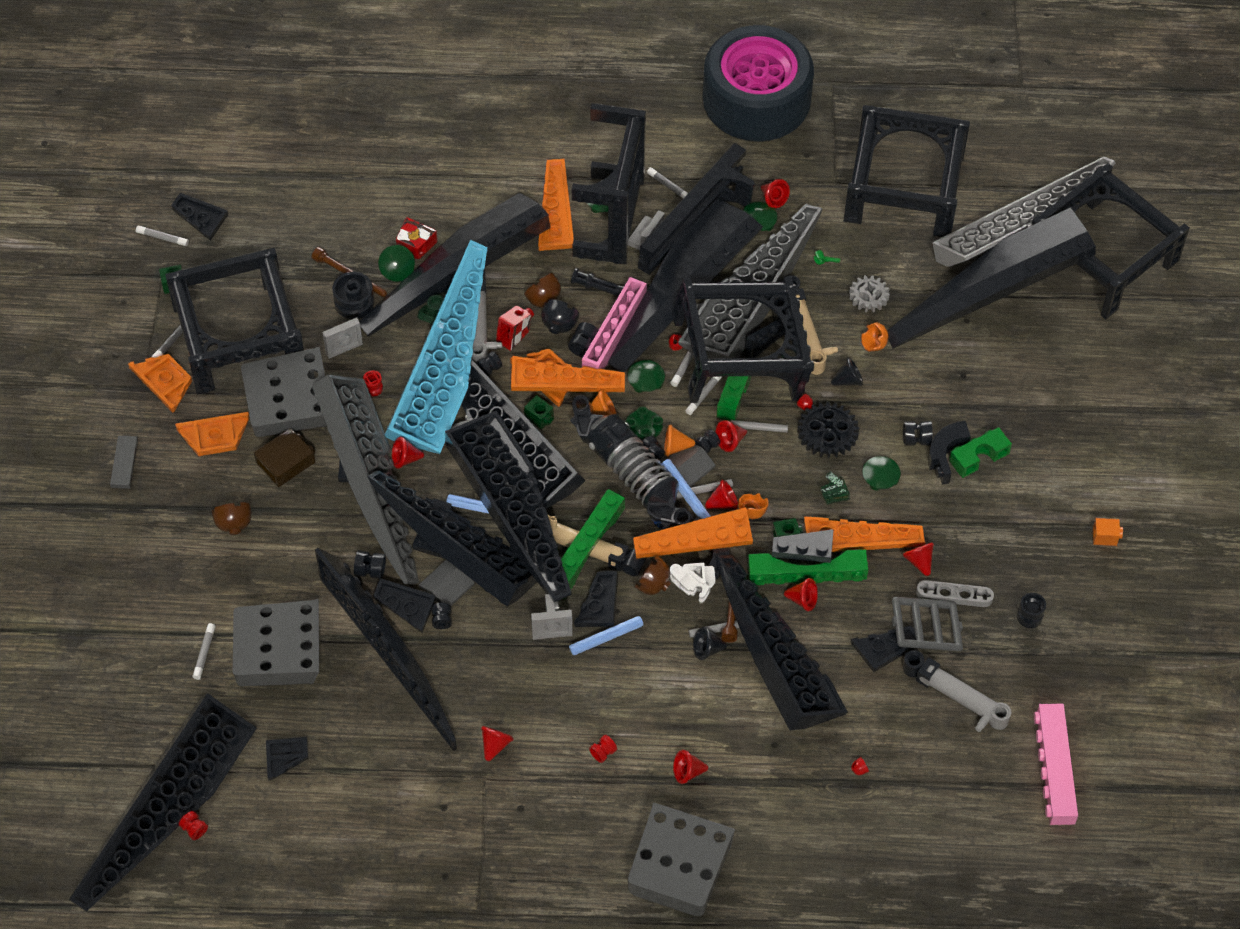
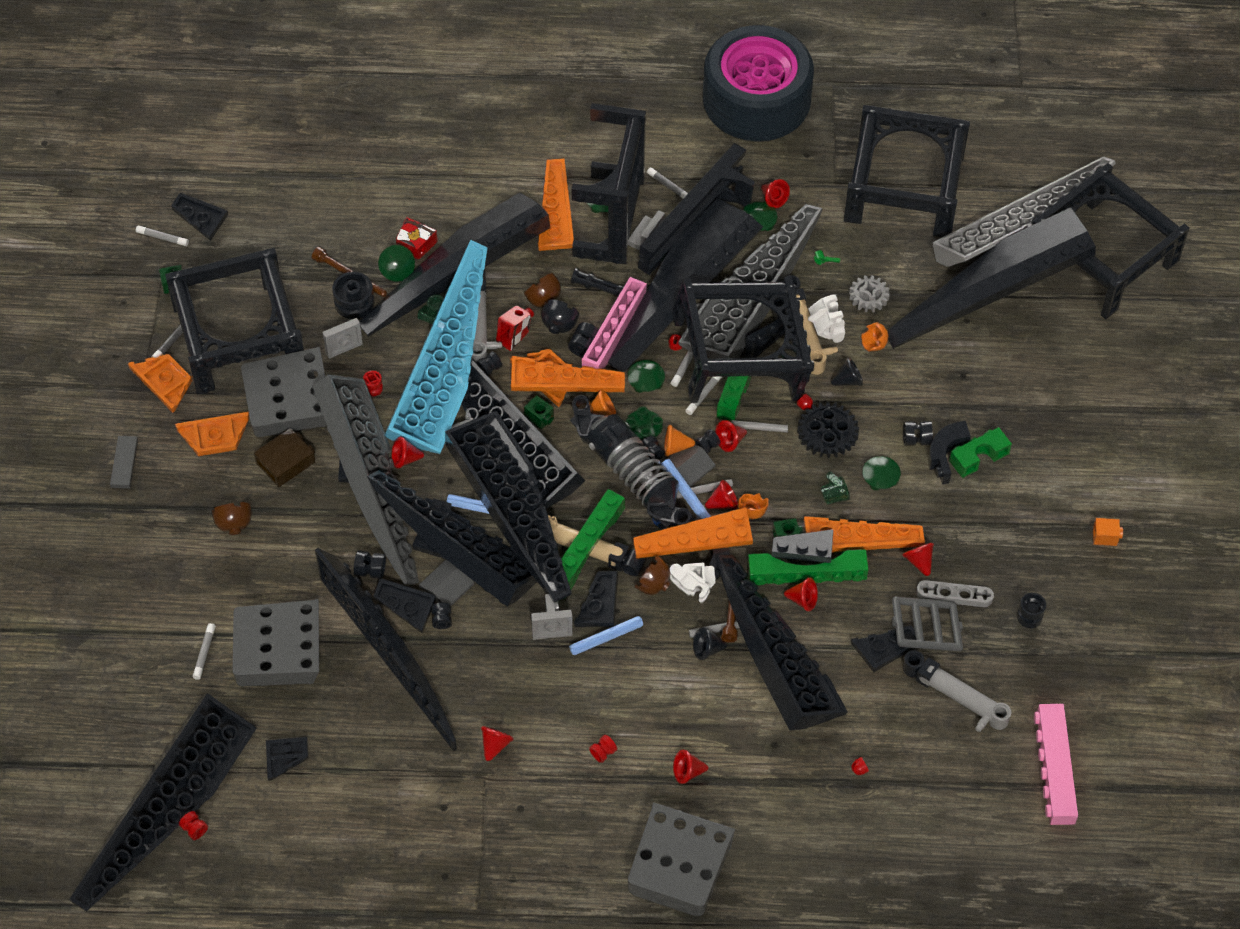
none -> white piece [808,295,845,343]

